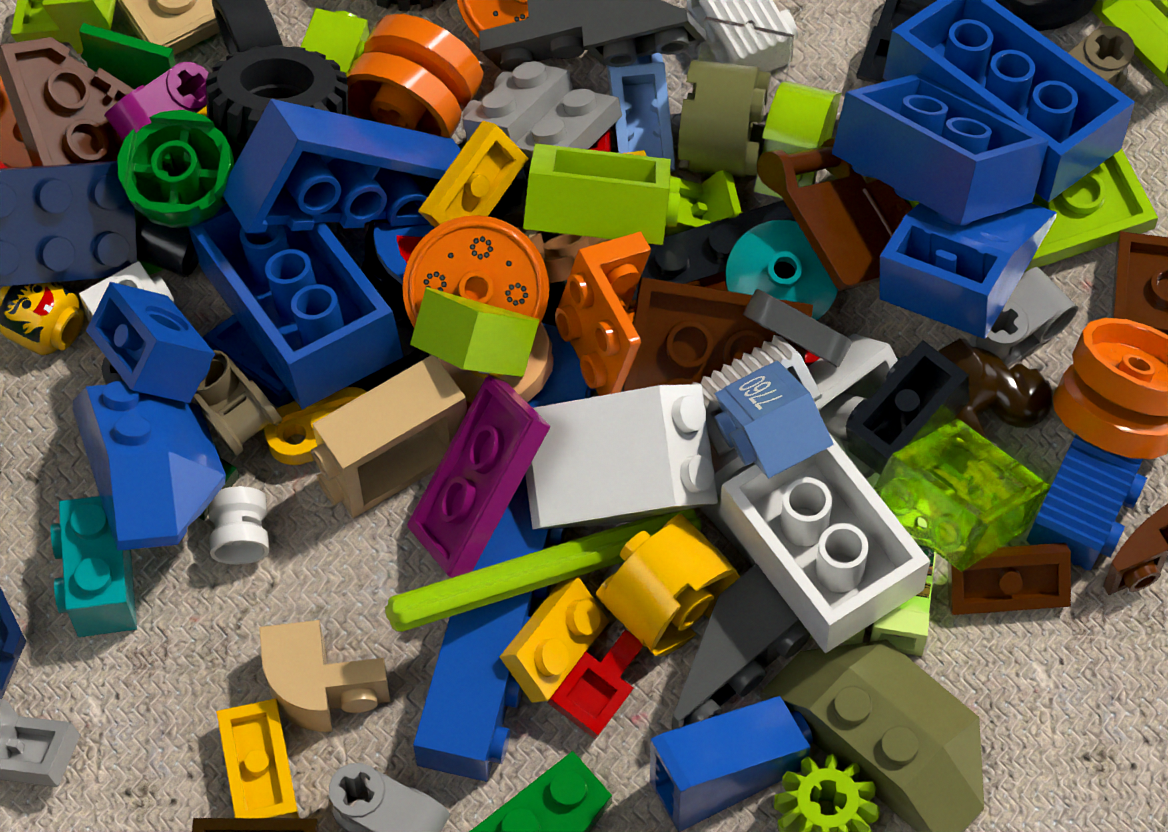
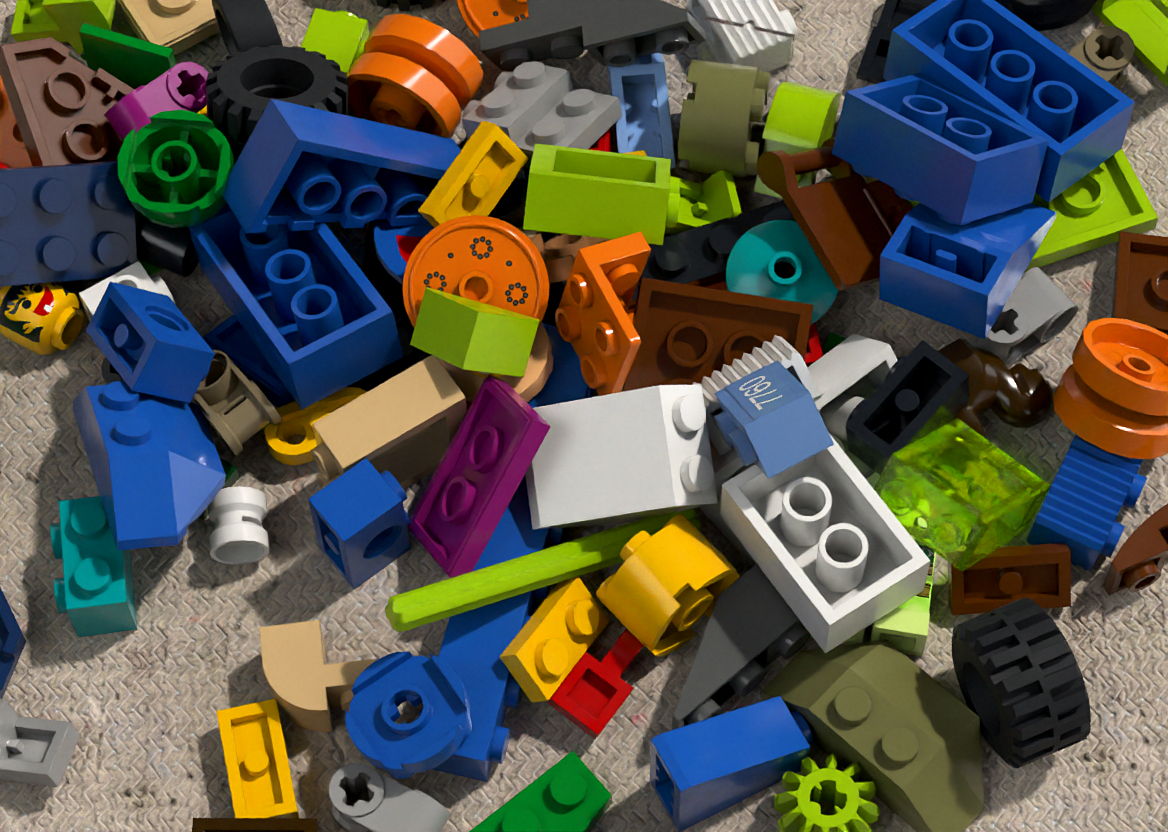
dark grey beam [742,289,853,367] -> none
none -> blue brick [308,458,411,589]
none -> blue plate [345,651,473,779]
none -> black tyre [952,598,1091,768]

